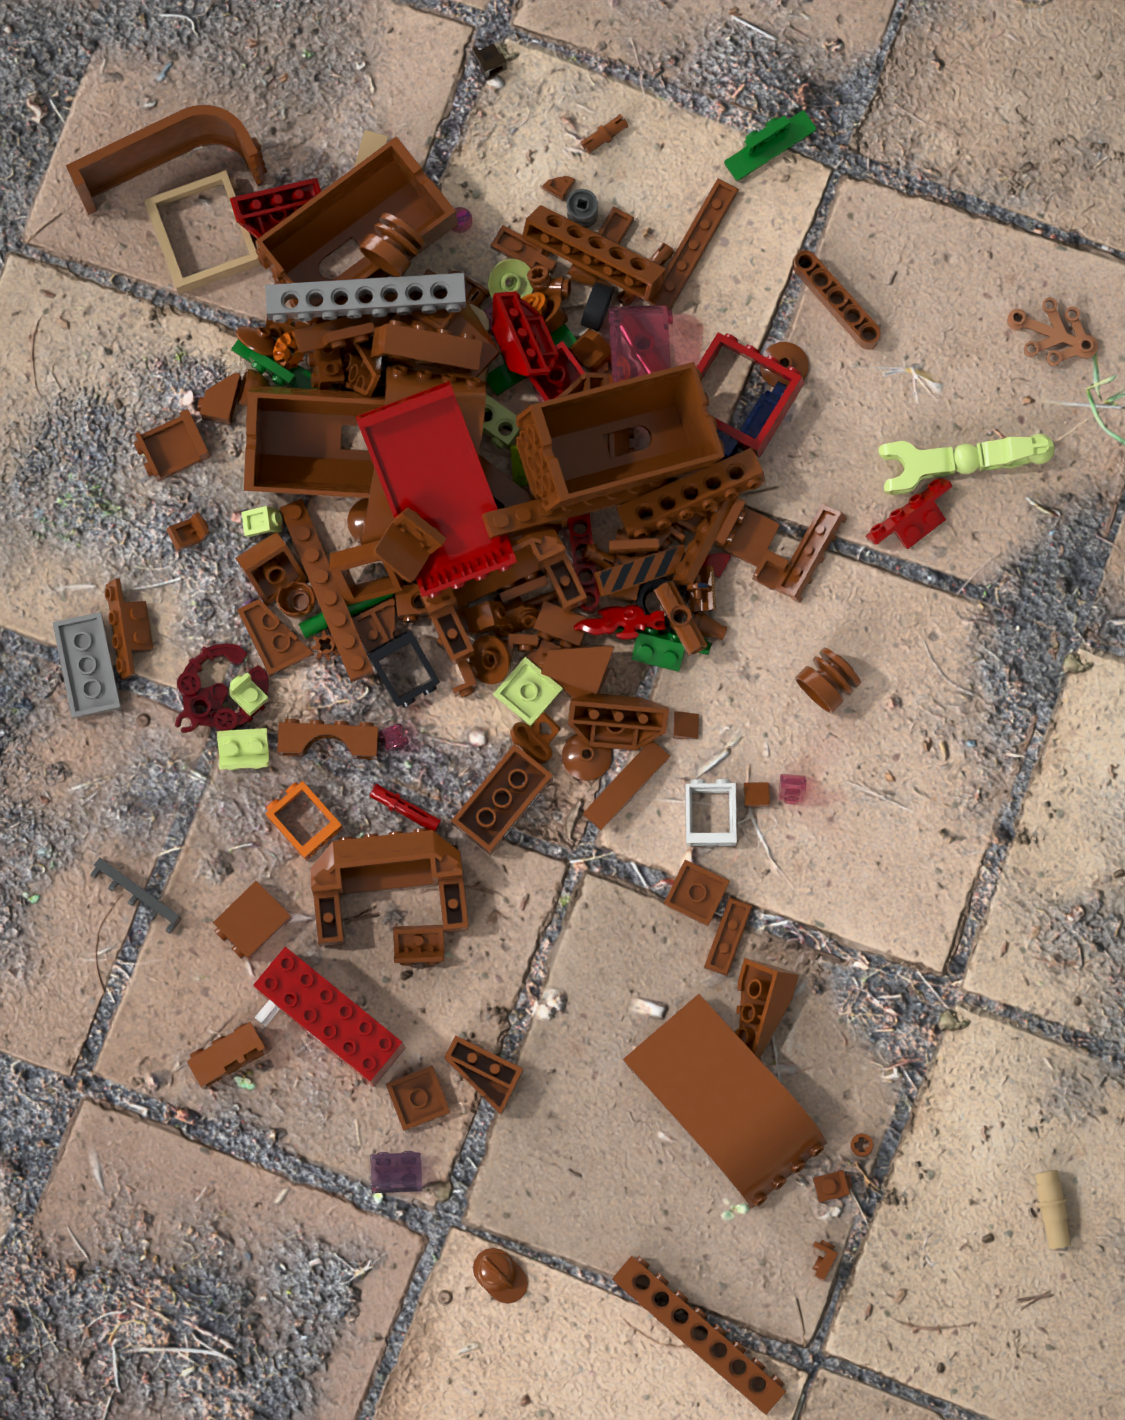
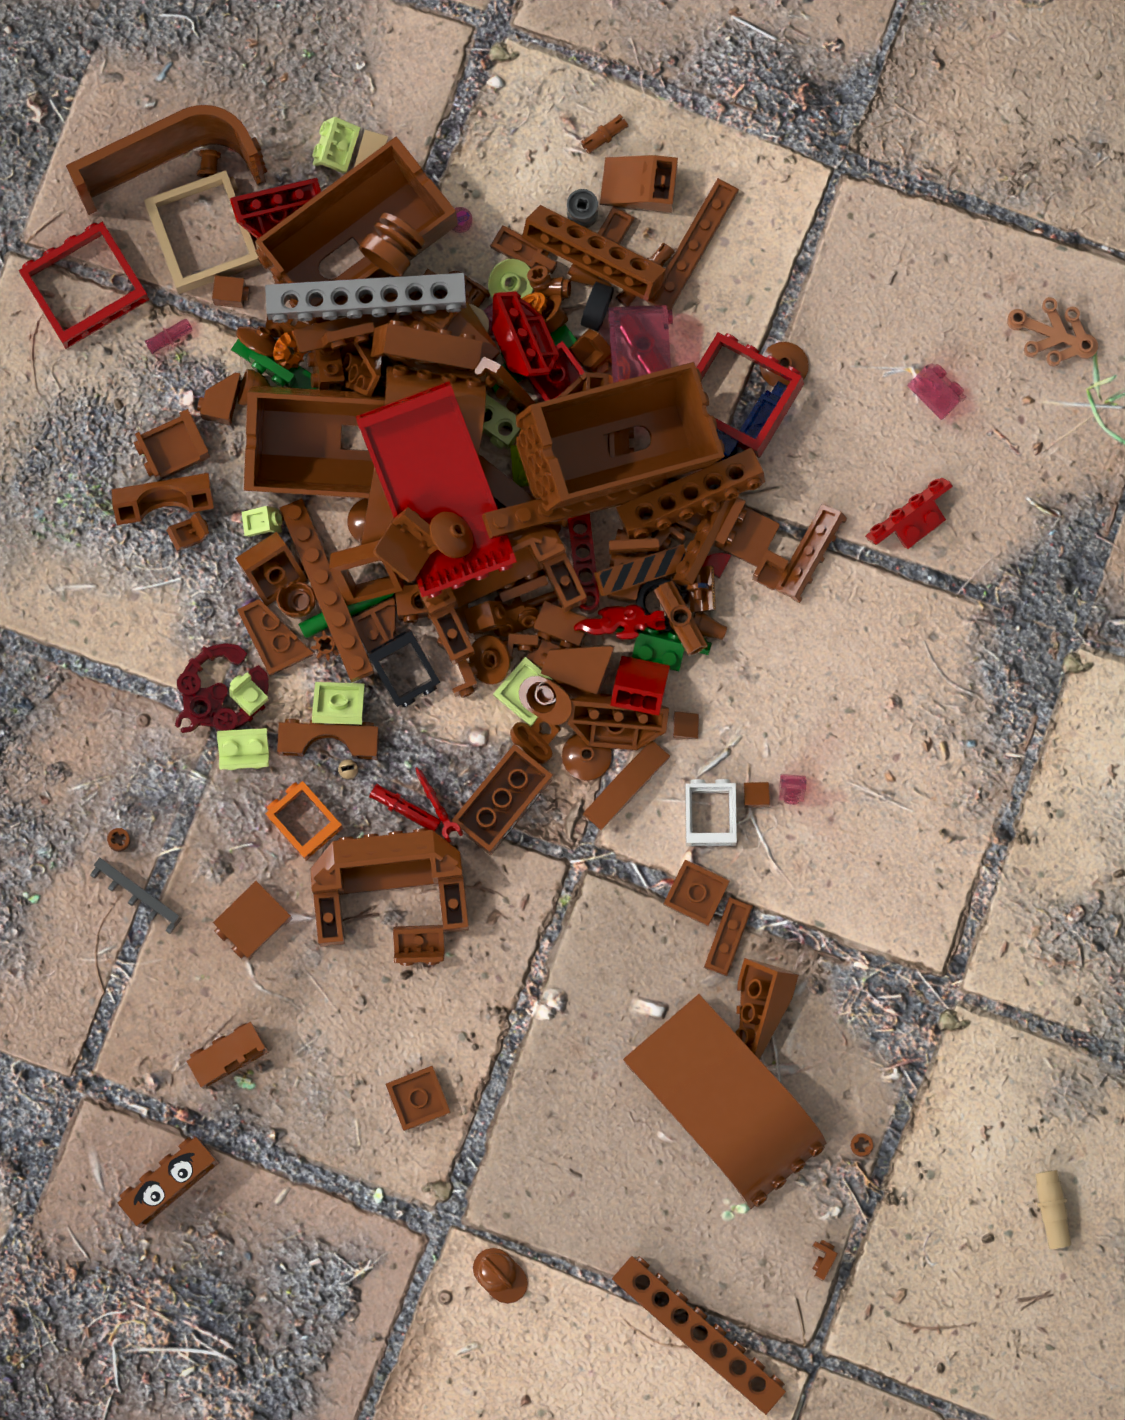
light grey plate [52,612,121,719] -> none
dark orange bracket [105,578,154,680] -> none
red piece [253,946,406,1087] -> none
clear purple bracket [370,1151,422,1193] -> none
clear pink wheel [379,724,409,751] -> none
dark orange wedge [444,1035,524,1116] -> none
dark brown panel [472,44,507,79] -> none
dark orange tile [542,176,575,201] -> none
dark orange pin [582,544,615,569] -> none
green bracket [724,110,816,181] -> none
dark orange beam [793,250,881,350] -> none
dark orange wheel [795,647,861,714] -> none
dark orange bracket [813,1170,853,1203] -> none
yellowish green piece [878,434,1055,495] -> none
none -> red window [18,221,149,349]
none -> dark orange bush [107,828,130,852]
none -> dark orange arch [111,473,214,525]
none -> dark orange brick [117,1137,220,1228]
none -> clear pink axle [145,319,193,354]
none -> dark orange bush [197,149,221,178]
none -> dark orange brick [212,275,250,308]
none -> yellowish green bracket [312,117,361,174]
none -> yellowish green plate [312,682,365,725]
none -> tan hinge [338,759,358,780]
none -> red piece [415,767,463,843]
none -> dark orange dish [429,512,474,558]
none -> dark orange hinge [475,357,536,415]
none -> dark orange piece [519,676,572,725]
none -> dark orange slope [600,155,678,213]
none -> red brick [610,656,670,716]
none -> clear pink bracket [907,363,966,420]

